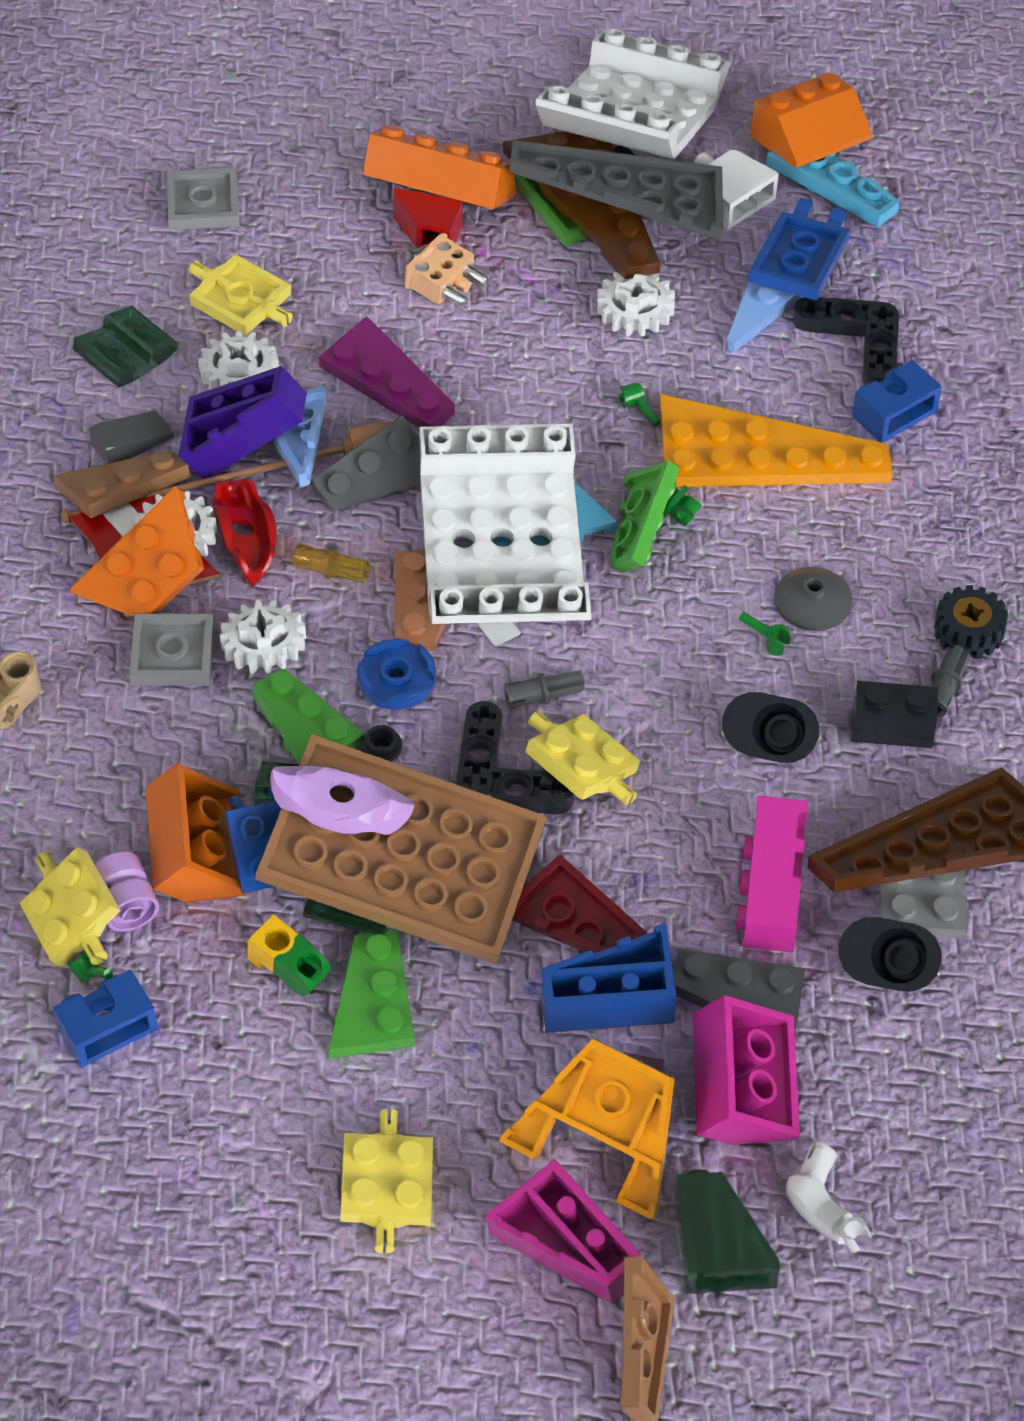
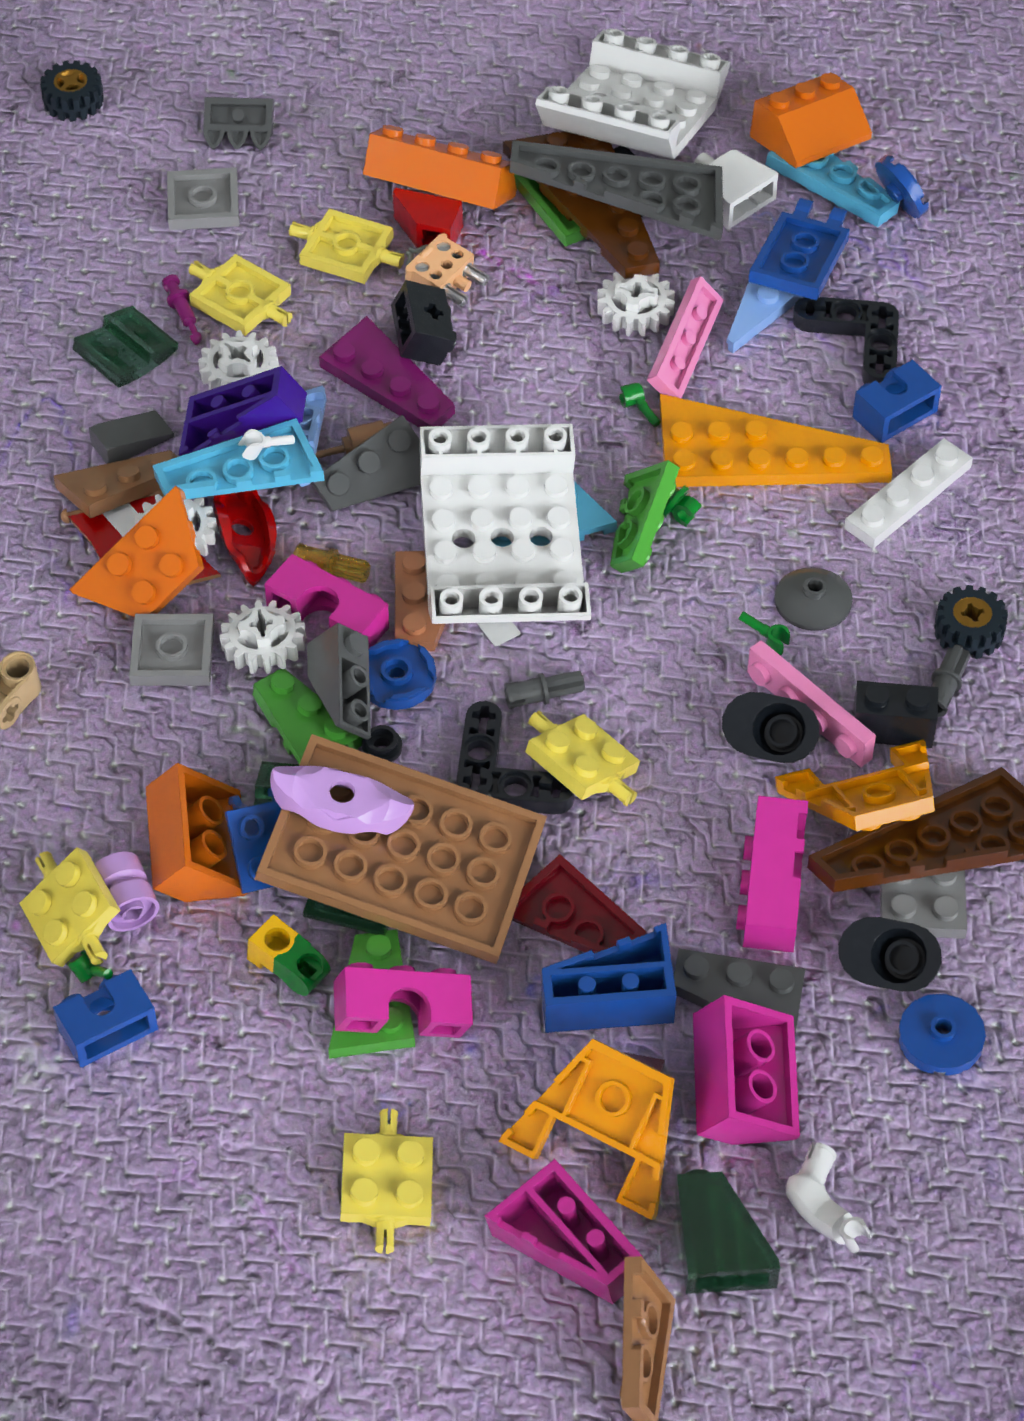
none -> black wheel [40,60,104,122]
none -> medium azure wing [152,418,325,500]
none -> magenta piece [162,274,202,346]
none -> dark grey plate [203,97,274,151]
none -> white hand [238,429,295,460]
none -> dark pink arch [264,554,389,648]
none -> light yellow plate [289,209,405,284]
none -> dark grey slope [307,623,371,740]
none -> dark pink arch [334,963,473,1038]
none -> black brick [391,280,456,366]
none -> bright pink plate [647,276,724,398]
none -> bright pink plate [747,640,876,768]
none -> light orange wing [775,740,935,831]
none -> white plate [844,438,973,549]
none -> blue plate [875,155,929,218]
none -> blue plate [898,994,986,1076]

